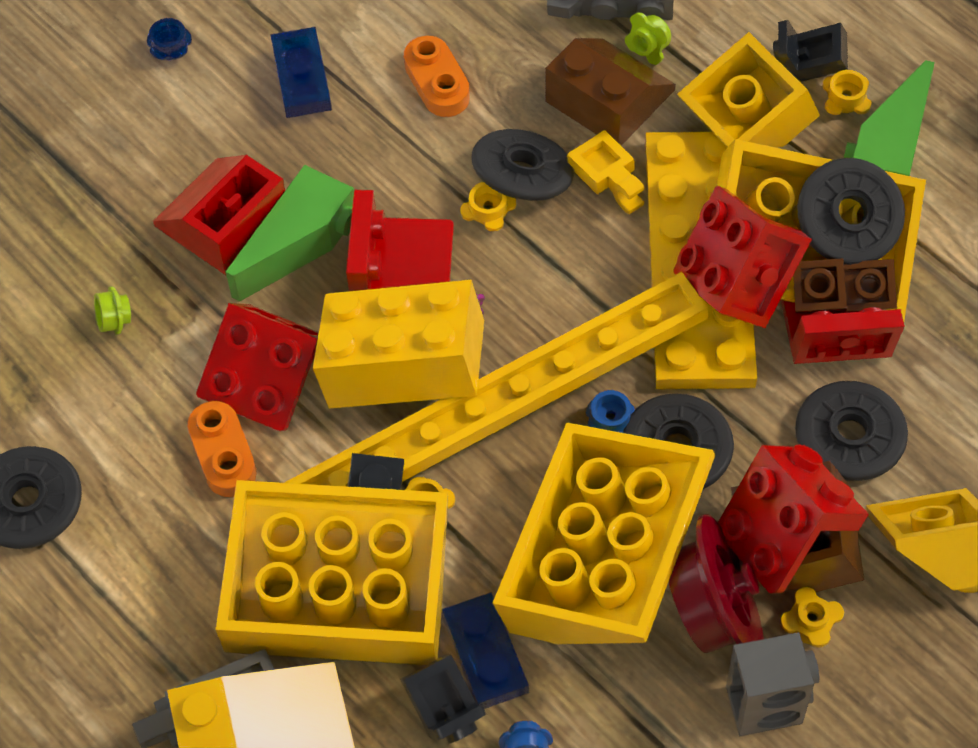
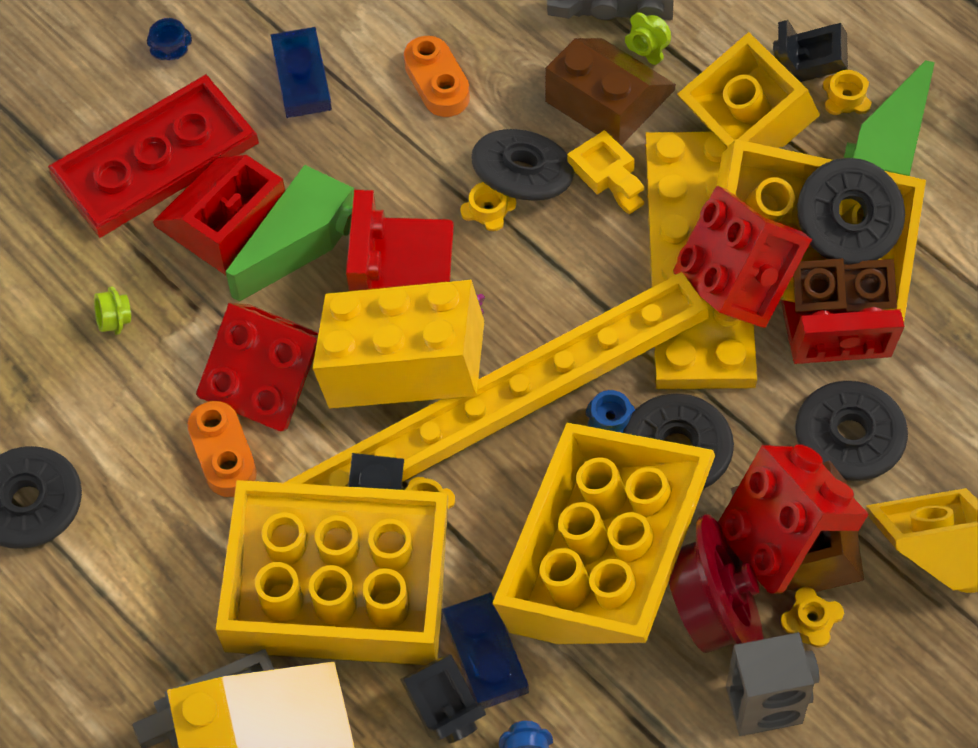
none -> red tile [48,74,259,238]

